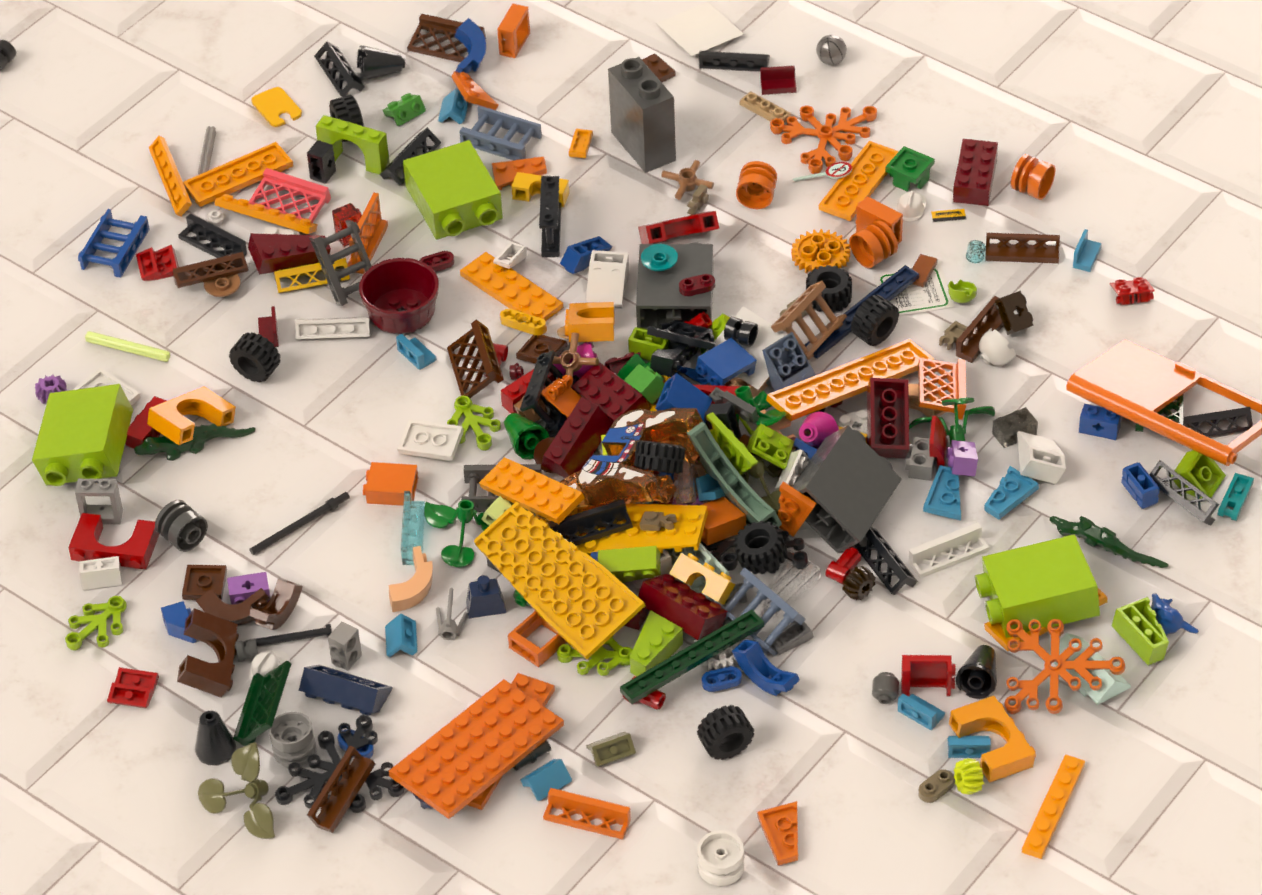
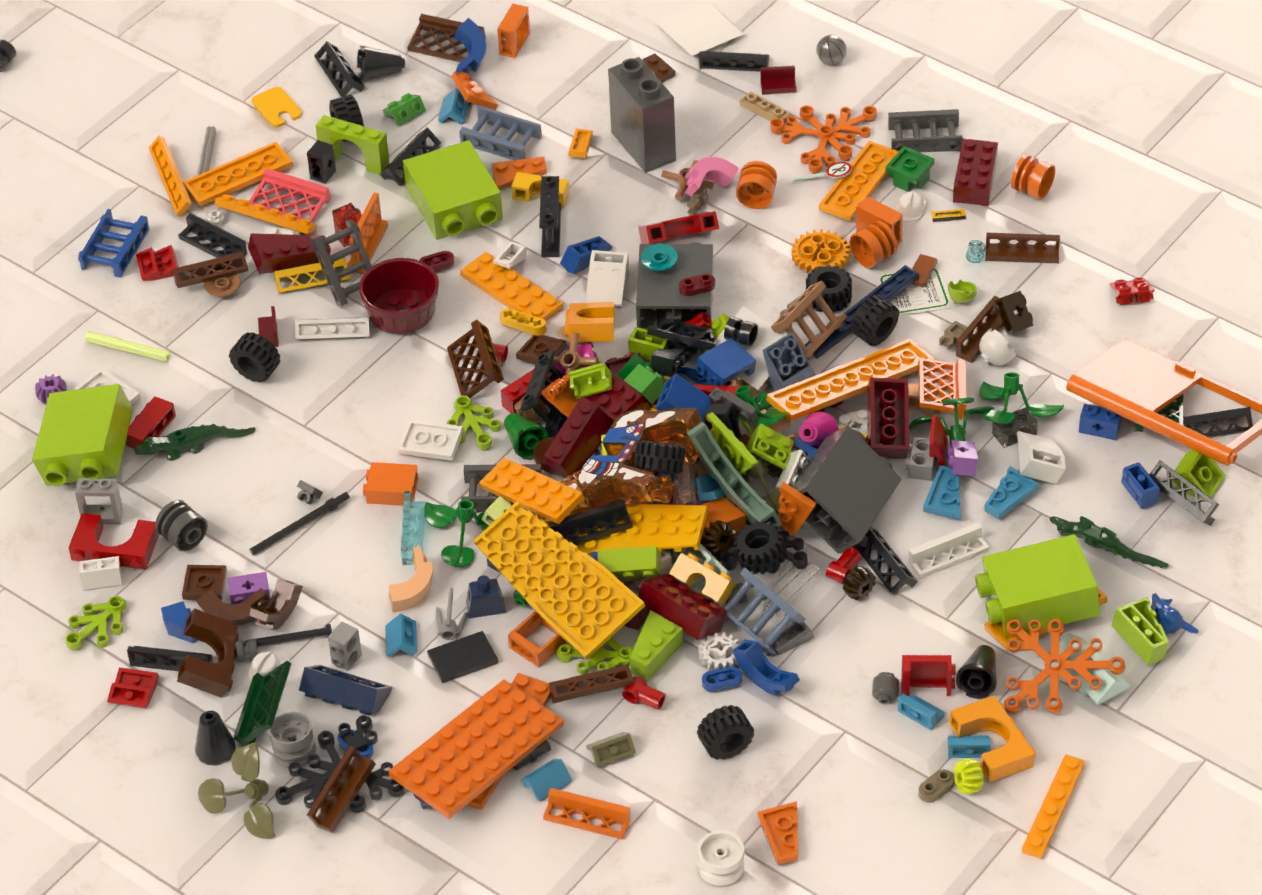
light orange arch [147,386,236,445] -> none
dark azure panel [396,334,437,370] -> none
dark red plate [509,363,524,380] -> none
dark green plate [620,609,764,704] -> none
dark tan plate [639,511,677,531] -> none
dark azure panel [1073,229,1102,272] -> none
teal plate [1217,473,1254,521] -> none
none -> black fence [127,646,213,671]
none -> tile [297,480,323,505]
none -> black tile [427,631,498,683]
none -> reddish brown fence [549,664,634,703]
none -> lime hinge [569,362,612,399]
none -> bright pink arch [685,157,739,196]
none -> dark brown gear [702,520,735,554]
none -> dark grey fence [888,109,963,153]
none -> green plant [979,372,1064,424]

